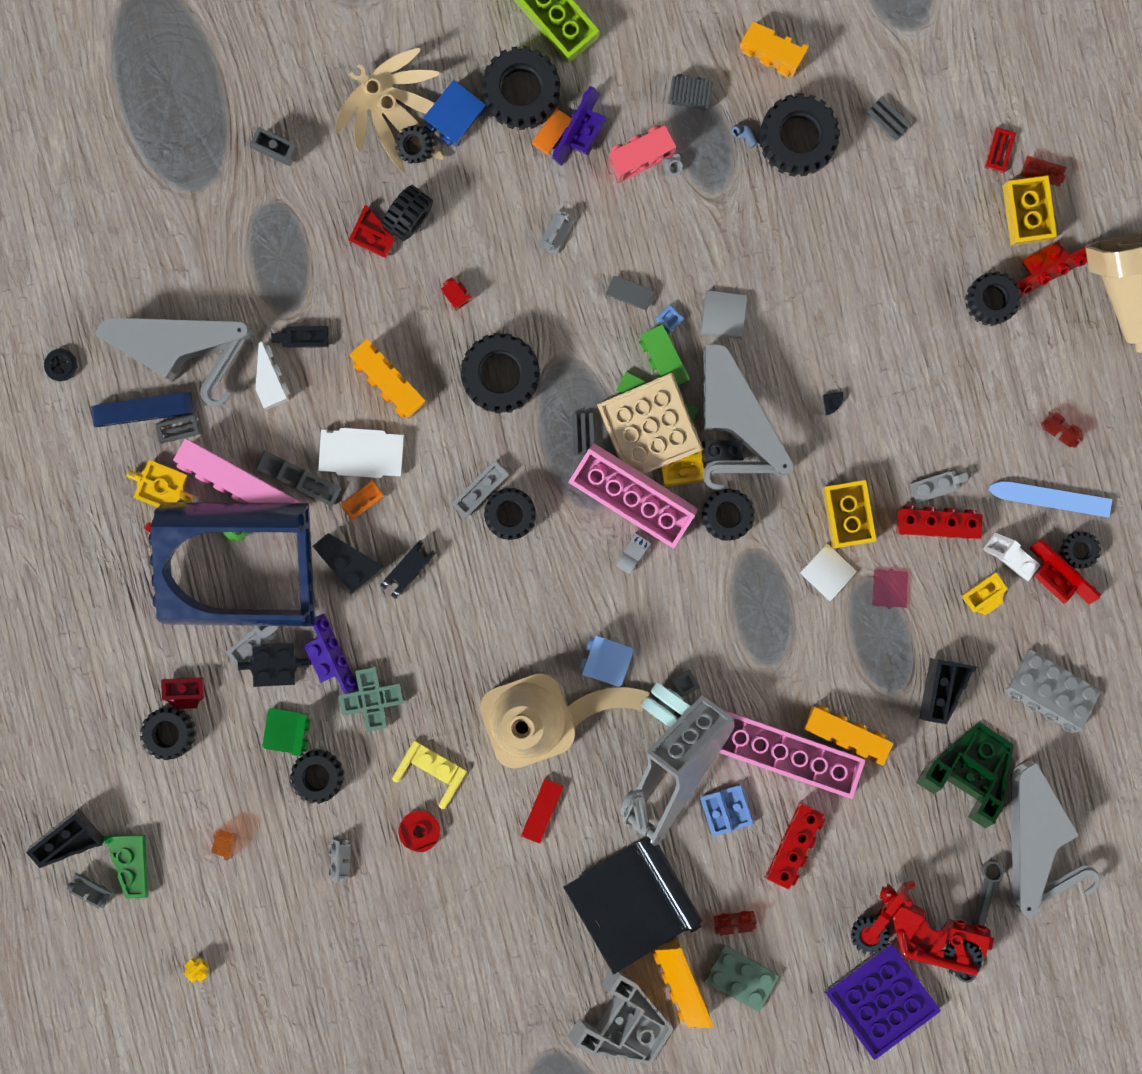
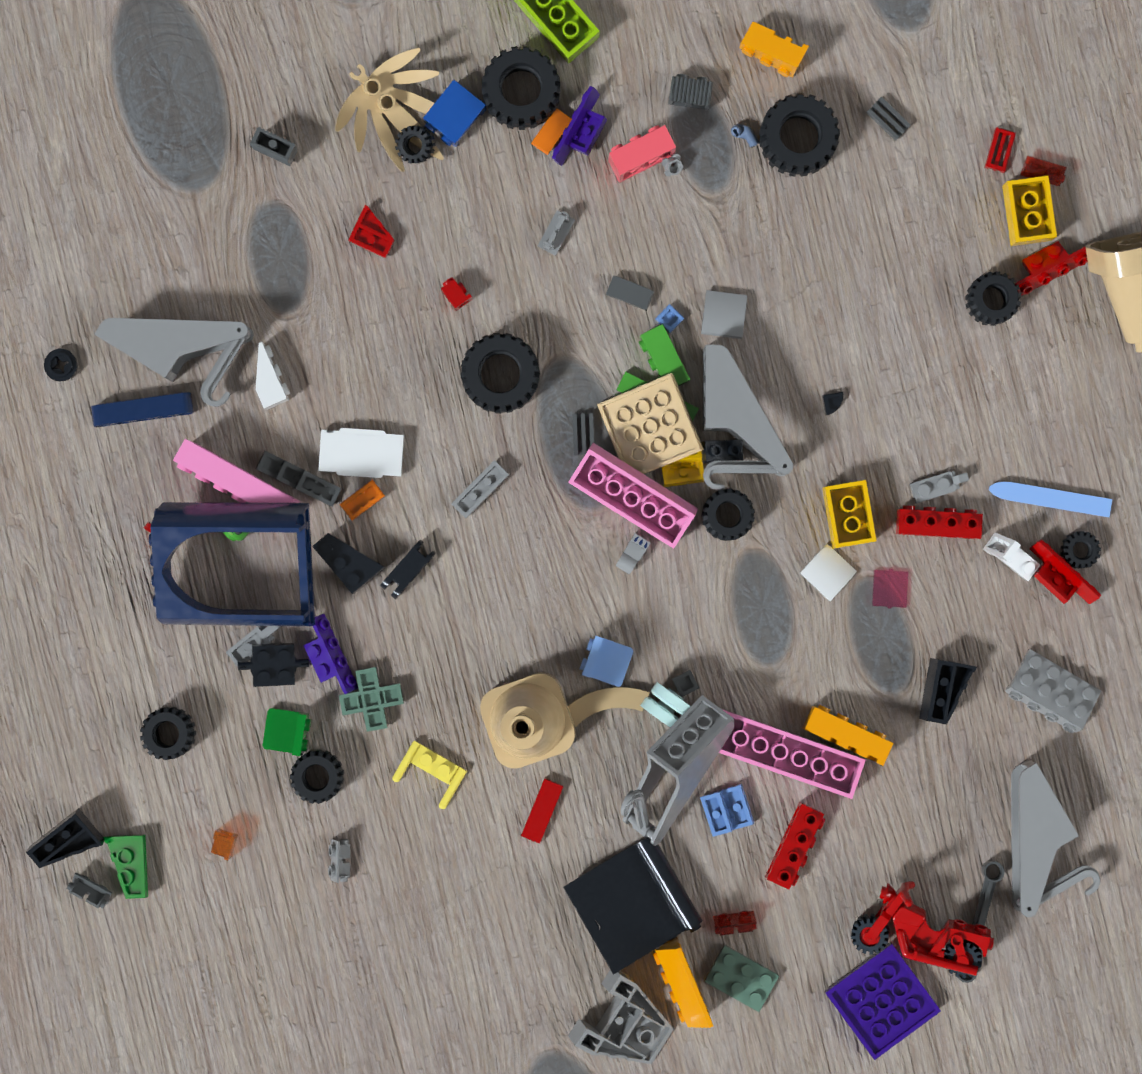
yellow plate [126,460,195,508] -> none
dark grey tile [155,414,201,444] -> none
dark red slope [161,677,204,709] -> none
yellow gear [183,957,209,983] -> none
black hinge [271,326,329,348] -> none
light orange wedge [349,339,427,419] -> none
black tyre [382,185,433,242] -> none
red plate [398,810,440,852] -> none
black tyre [484,488,536,540] -> none
dark green wedge [916,722,1014,828] -> none
yellow slope [961,572,1008,616] -> none
clear red hinge [1041,411,1083,448] -> none

